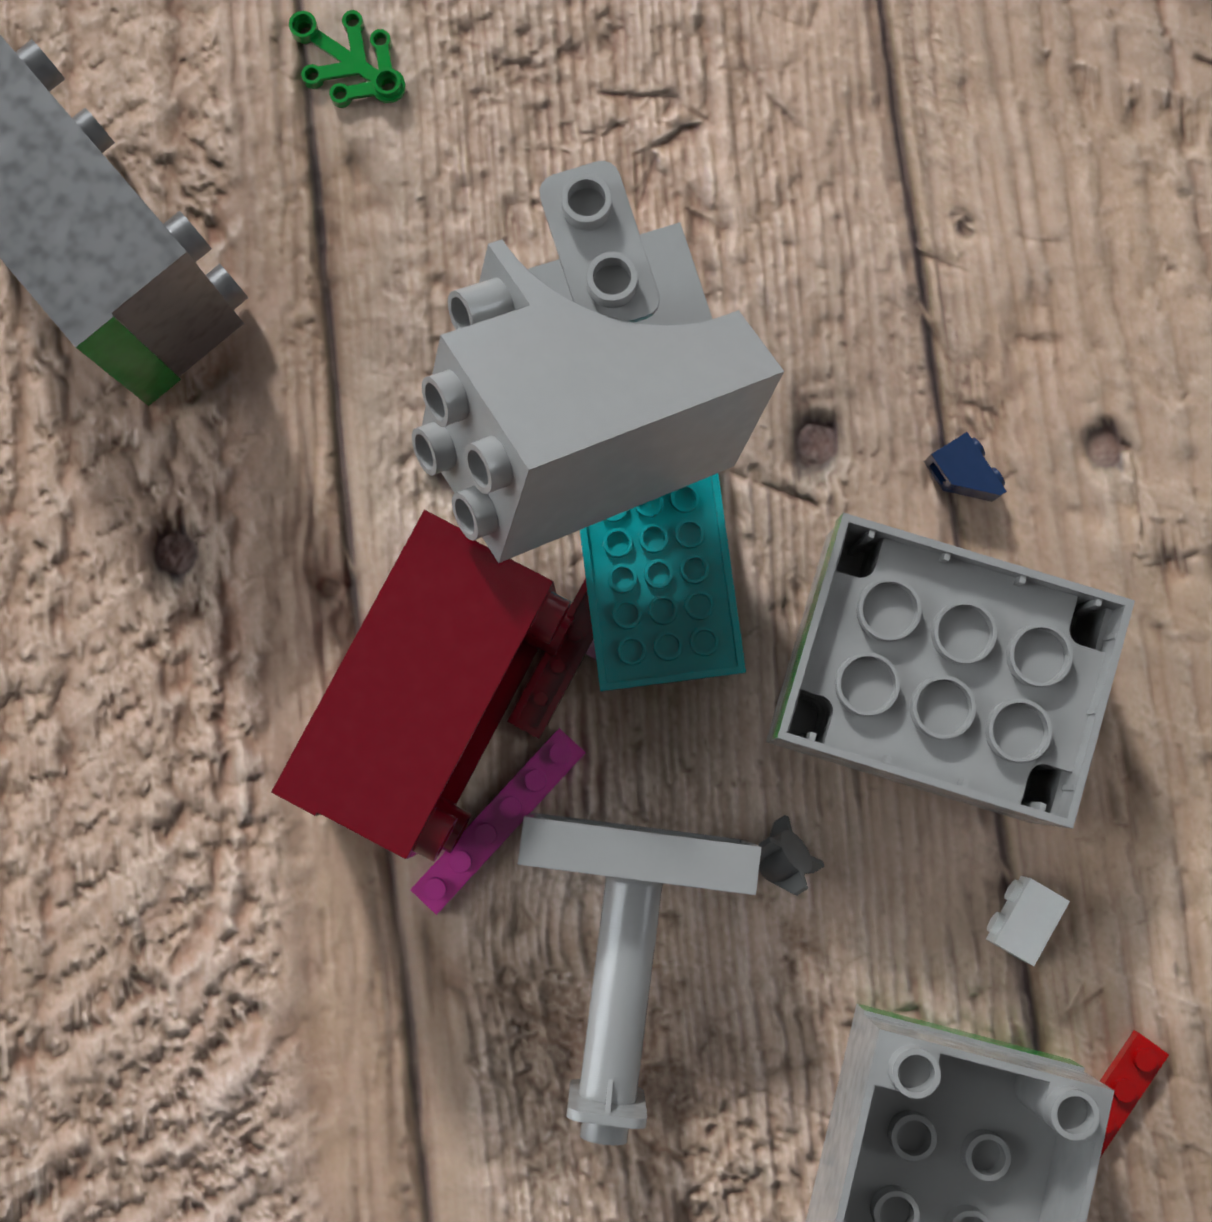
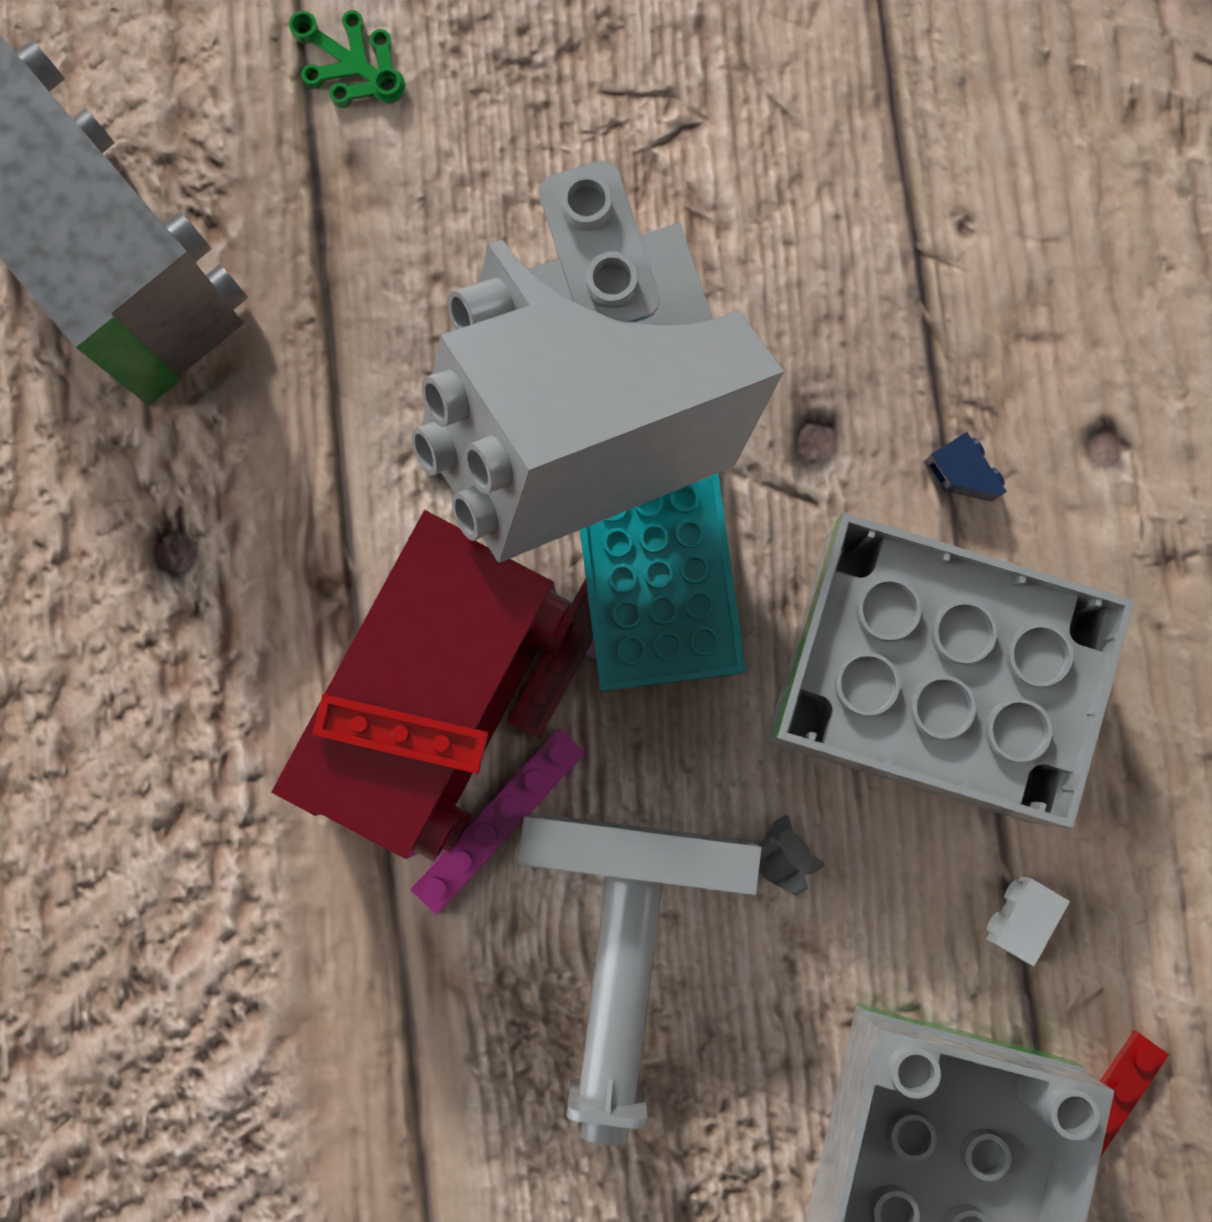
none -> red plate [312,694,489,774]

